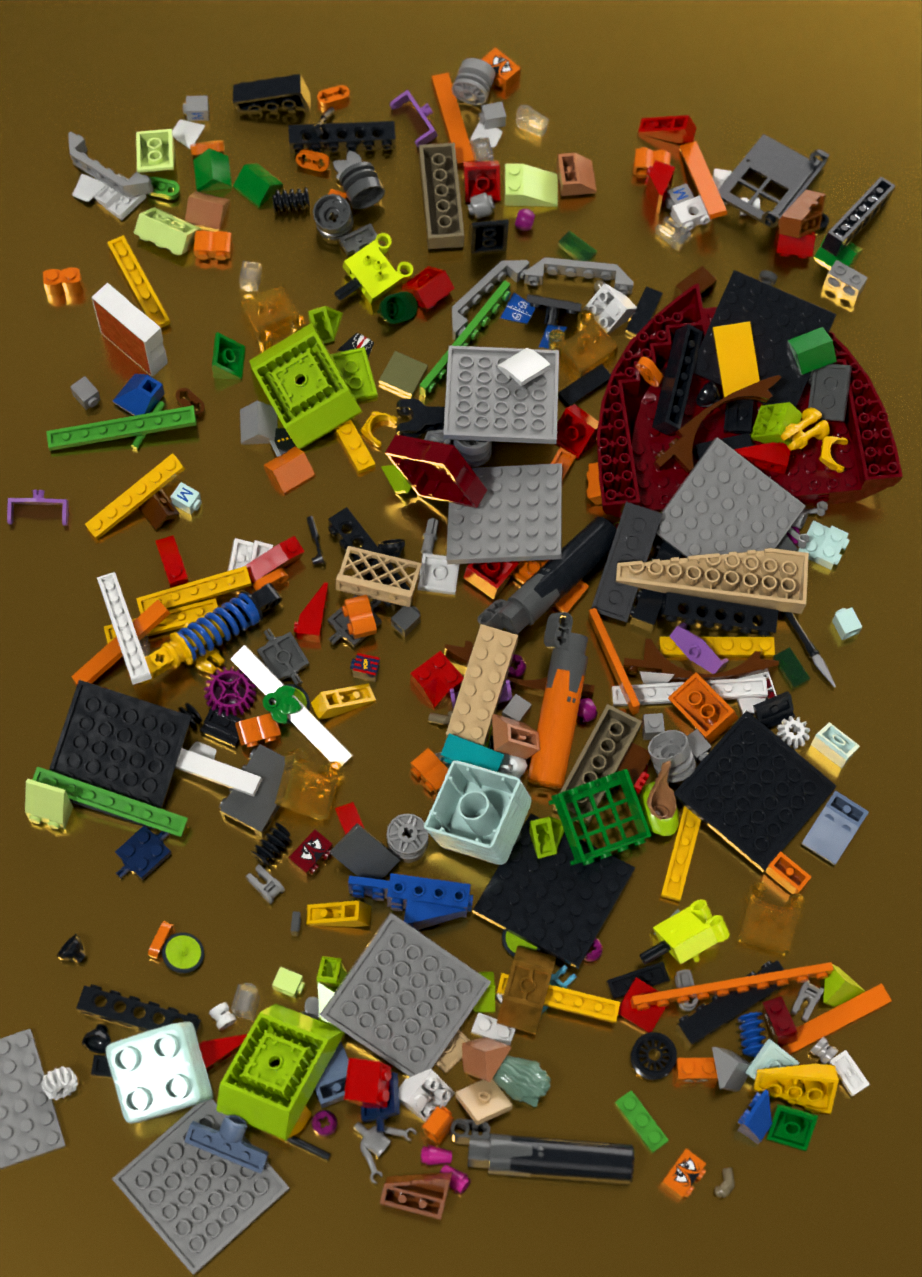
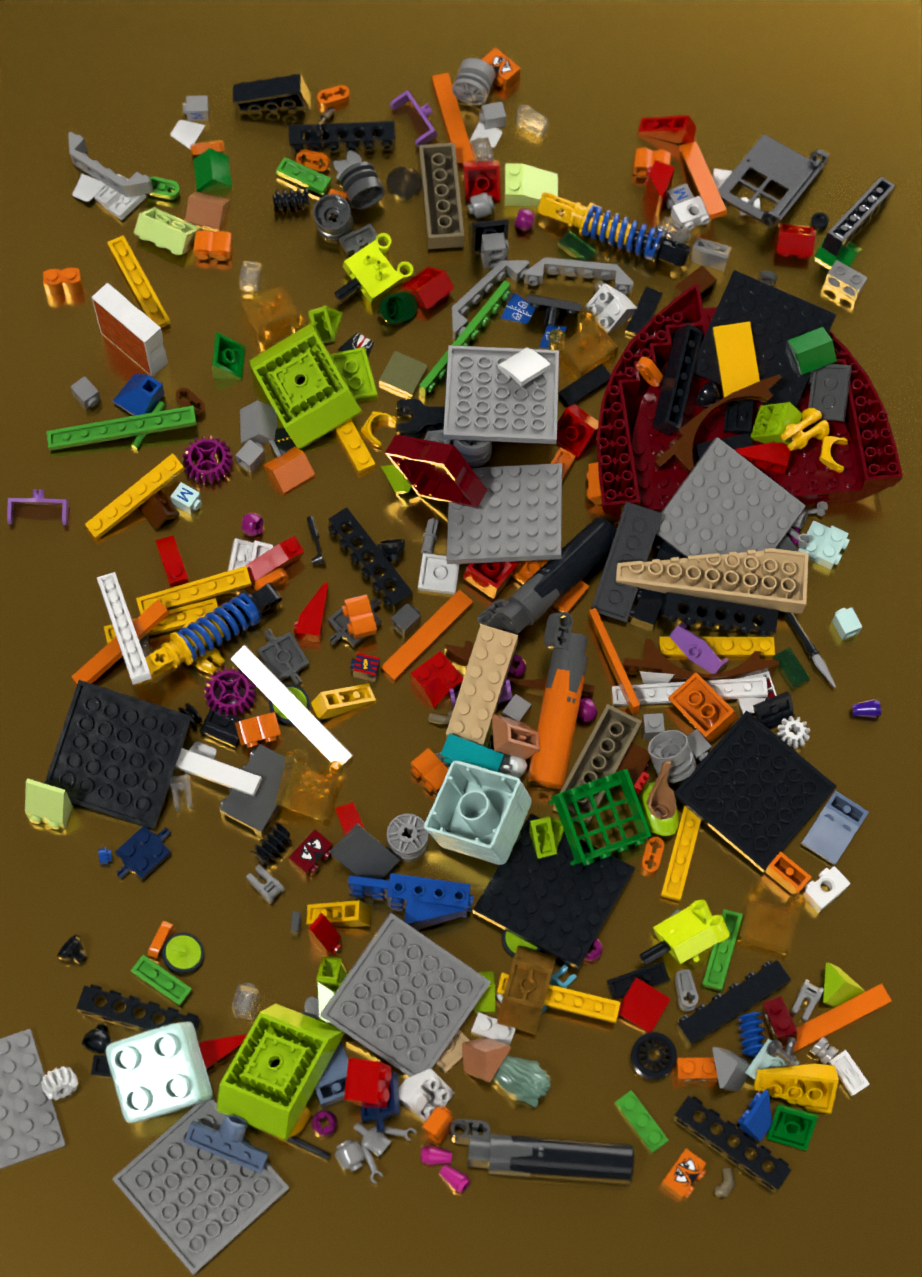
bright green plate [32,766,188,837] -> none
yellowish green slope [136,129,175,173] -> none
white wheel [209,1002,236,1031] -> none
green slope [233,163,283,208] -> none
green plate [263,686,301,724] -> none
yellowish green brick [272,967,305,998] -> none
tan fence [336,546,422,607] -> none
dark orange wedge [380,1172,453,1219] -> none
tan plate [455,1079,513,1125] -> none
nougat slope [557,153,597,196] -> none
orange plate [631,962,833,1010] -> none
dark orange wedge [778,190,826,238] -> none
light aqua slope [811,722,860,769] -> none
none -> blue plate [98,846,112,866]
none -> bright green plate [131,955,192,1006]
none -> clear piece [170,772,193,812]
none -> magenta gear [182,435,233,485]
none -> light grey brick [235,440,265,473]
none -> magenta piece [241,513,264,536]
none -> bright green plate [276,157,332,195]
none -> red slope [308,913,342,957]
none -> light grey head [334,1139,365,1172]
none -> orange tile [381,589,473,682]
none -> clear smoke tile [387,166,422,200]
none -> light grey brick [481,233,509,269]
none -> piece [537,192,691,267]
none -> orange beam [641,836,664,874]
none -> black brick [672,1095,792,1193]
none -> light grey slope [690,237,732,271]
none -> bright green plate [703,909,744,991]
none -> flat silver piece [766,1037,796,1067]
none -> white brick [802,866,851,913]
none -> dark purple cone [852,699,881,718]

